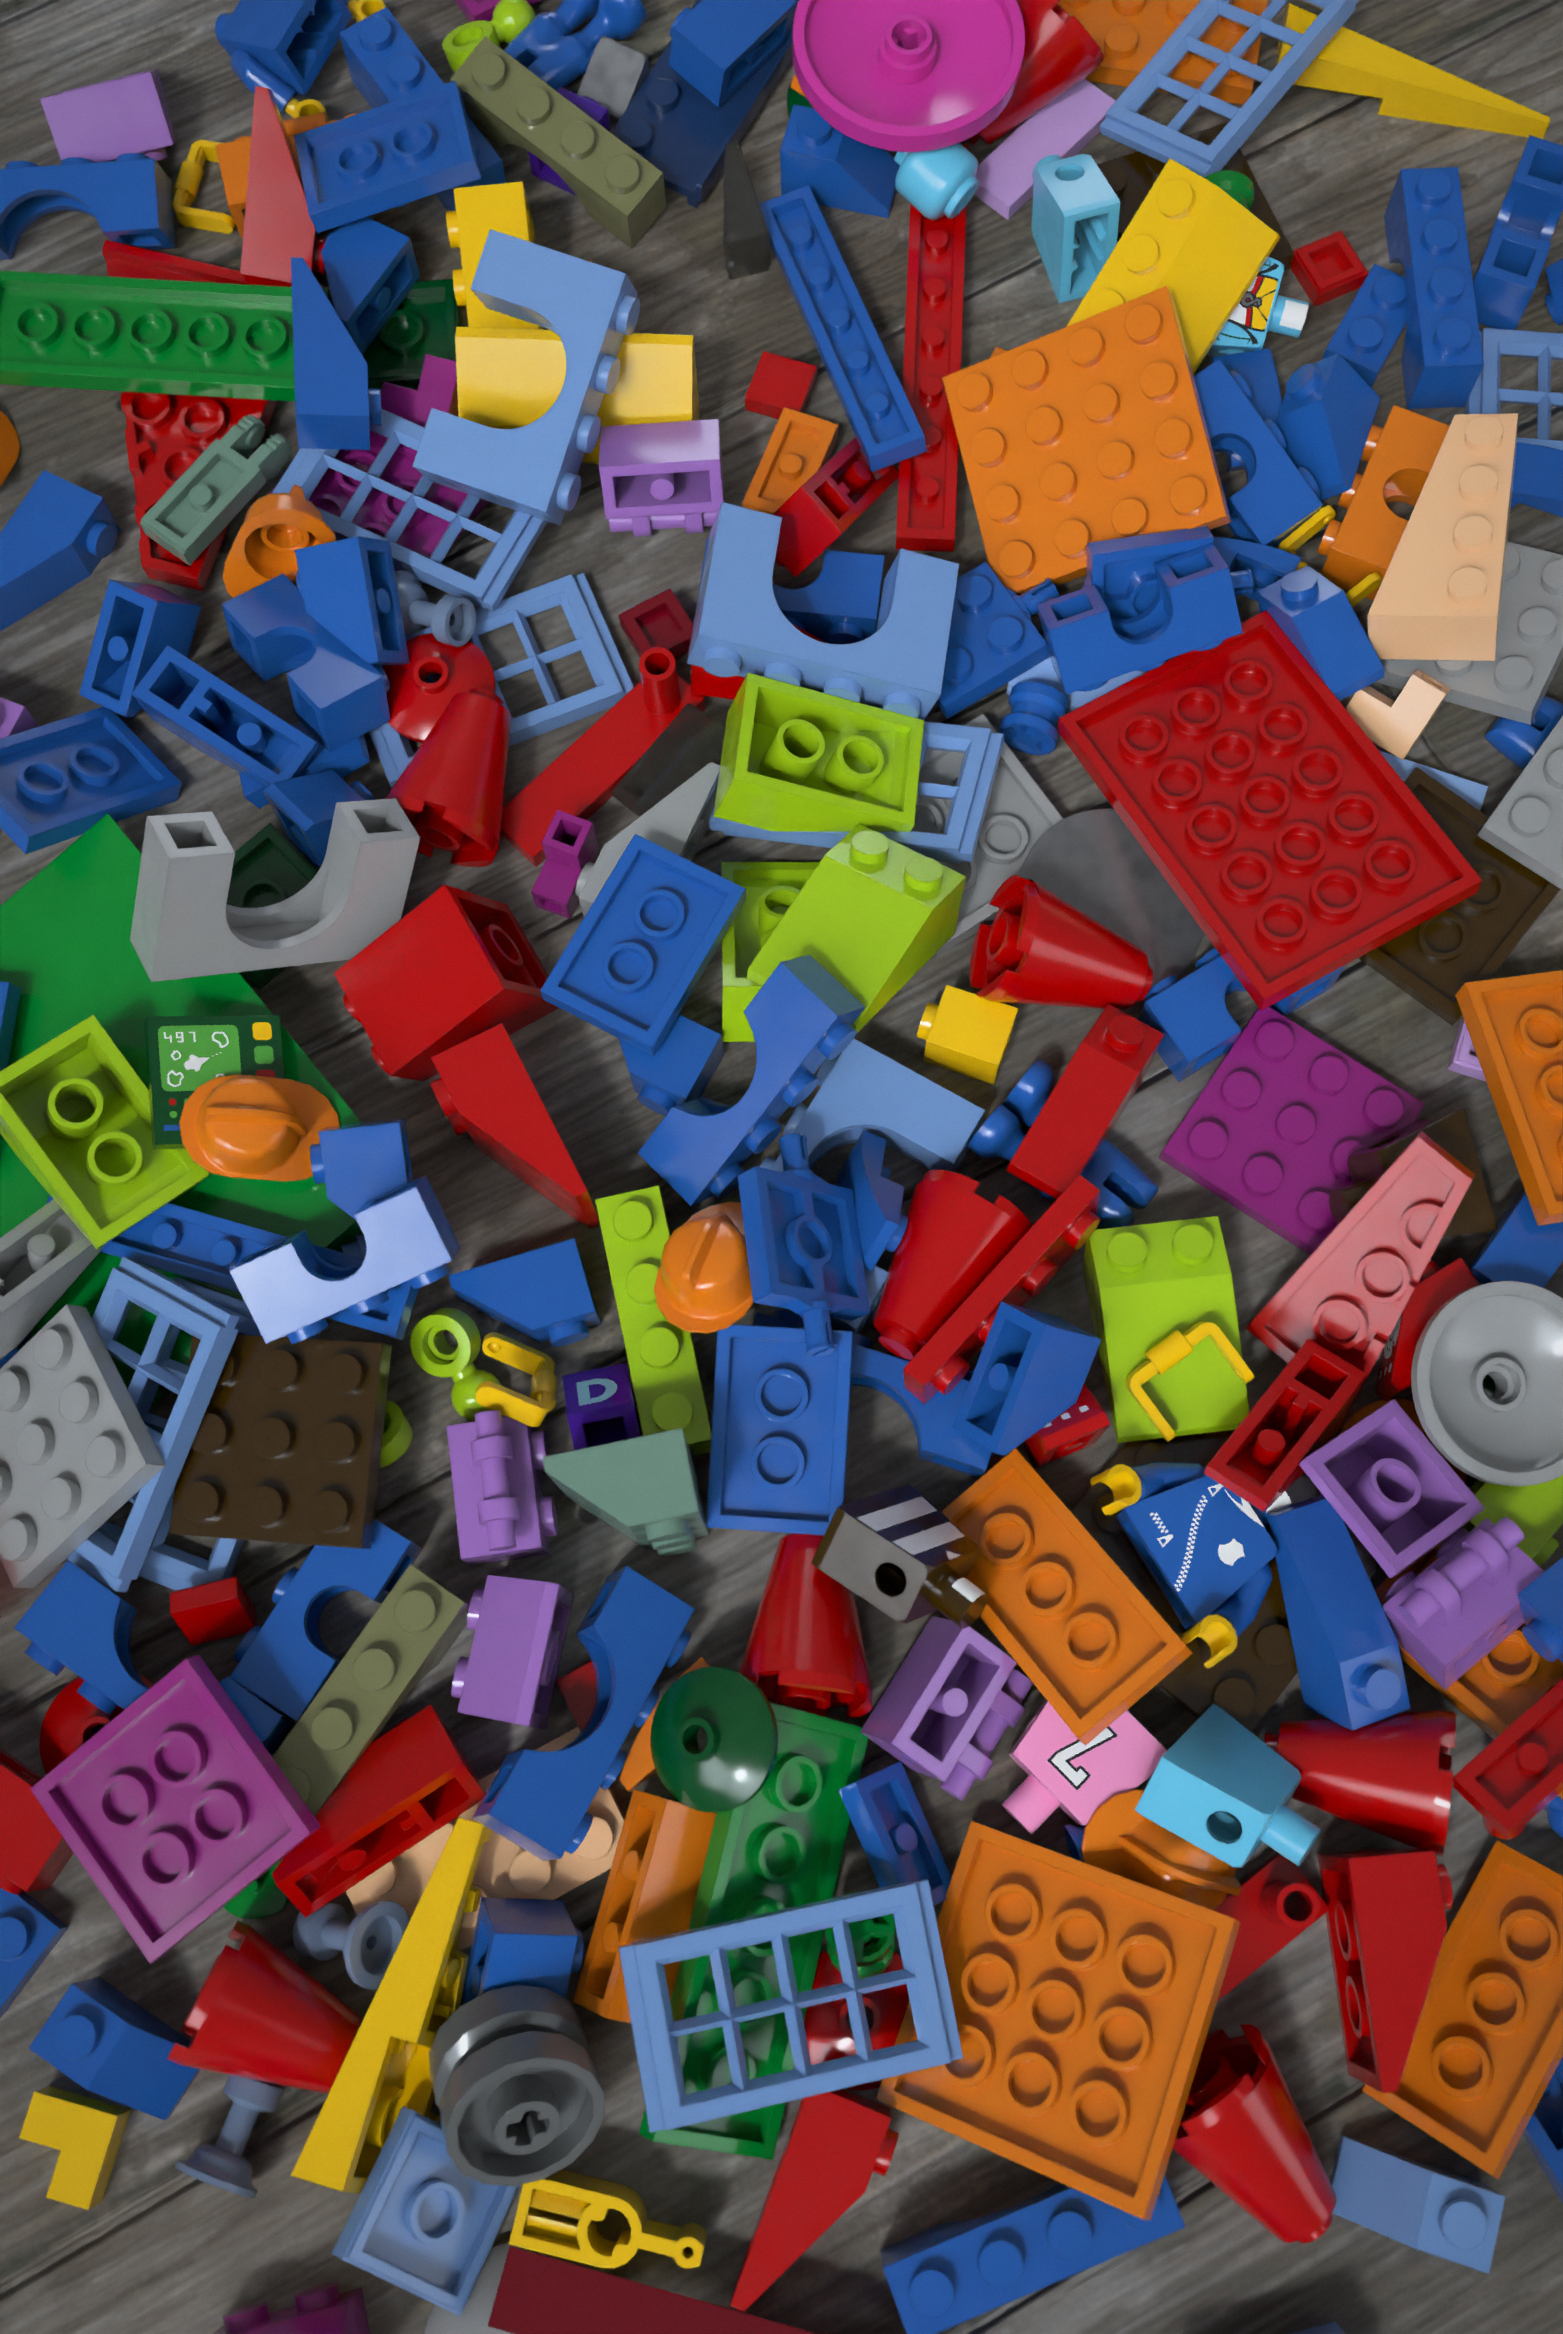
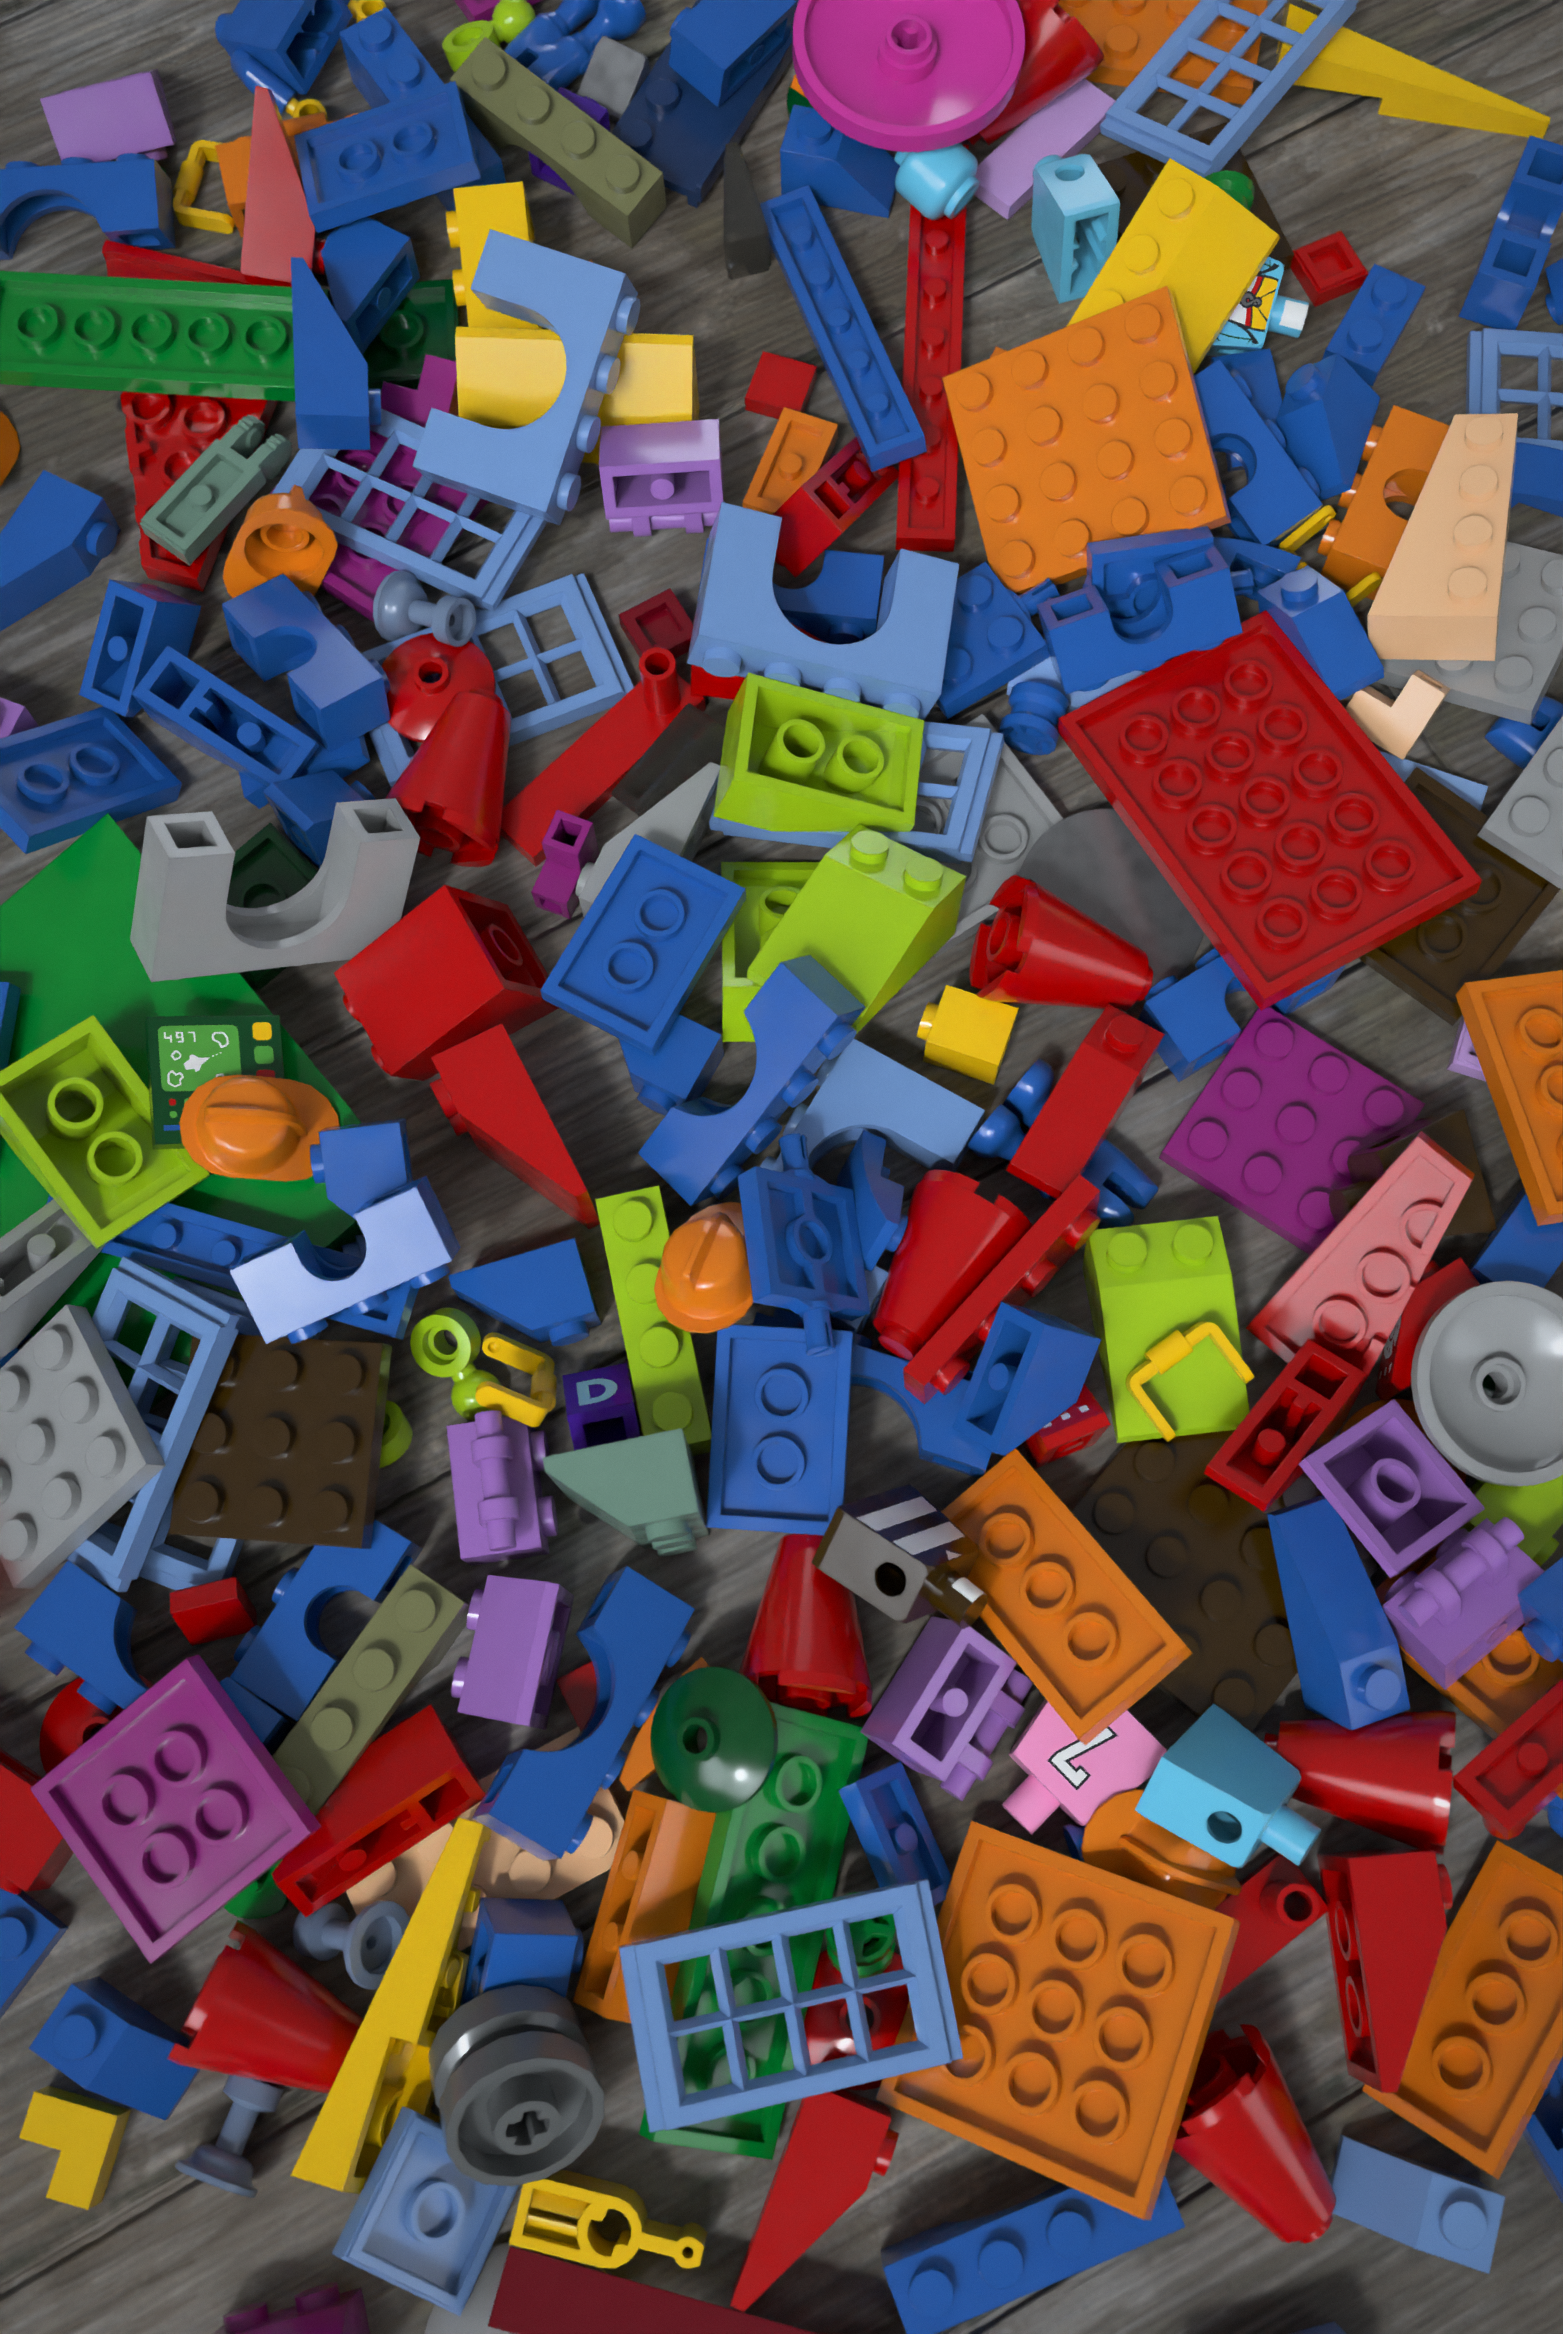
blue slope [295,536,410,665] -> none
blue torso [1090,1461,1292,1668] -> none
blue arch [1384,167,1484,409] -> none

